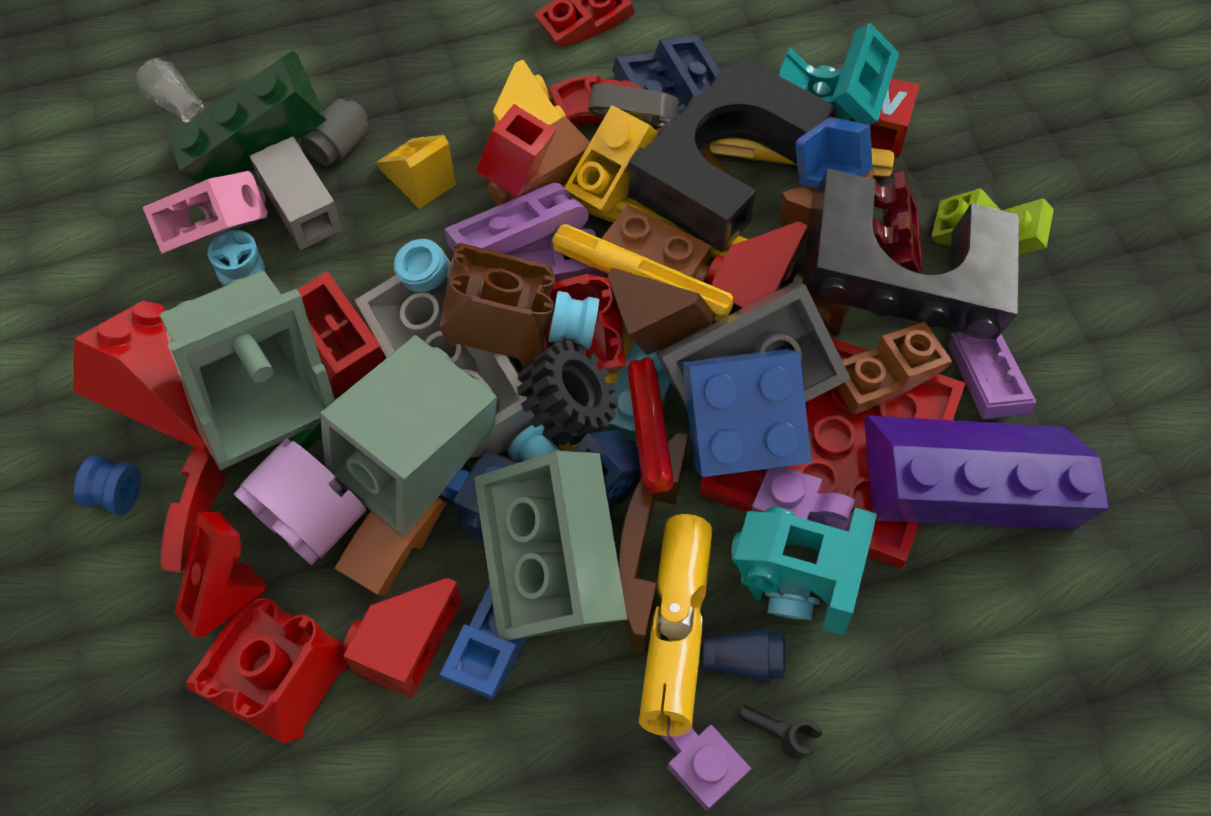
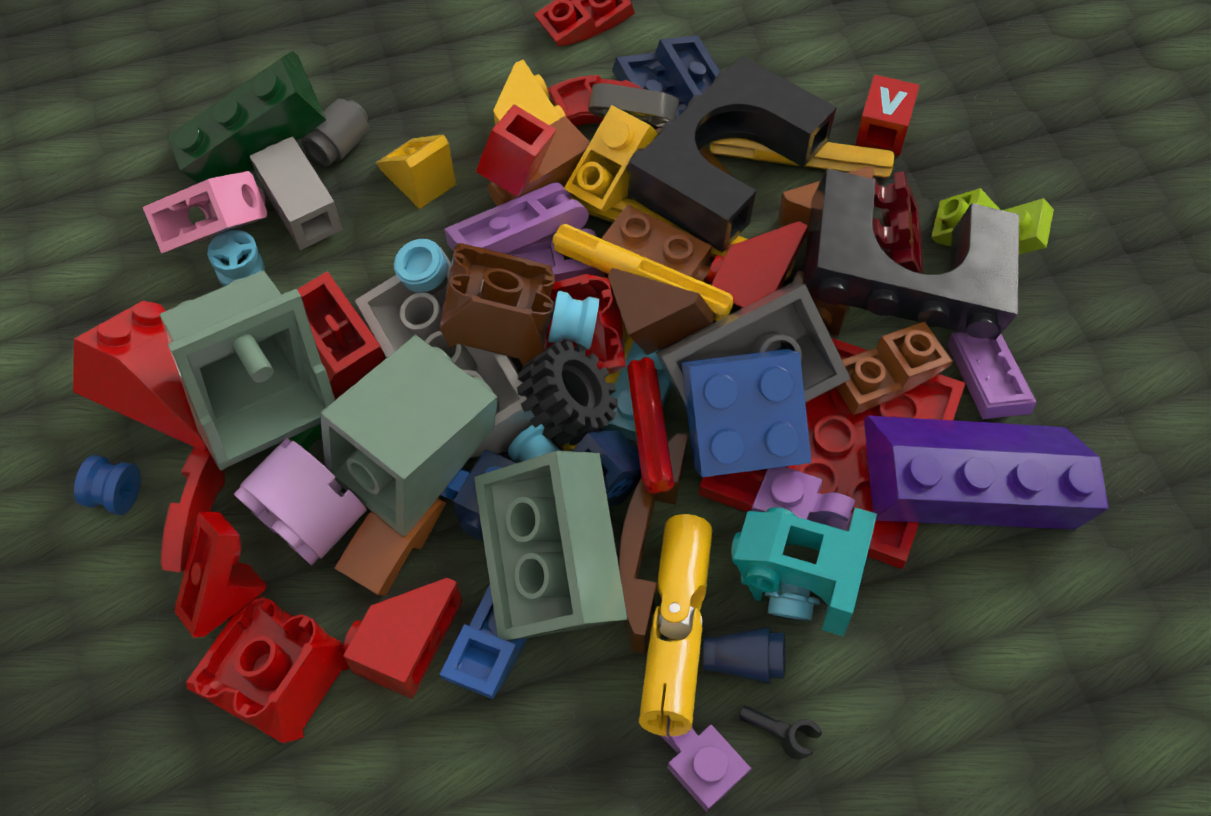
clear cone [136,58,203,122] -> none
teal tile [778,23,899,125] -> none
blue panel [796,117,873,189] -> none

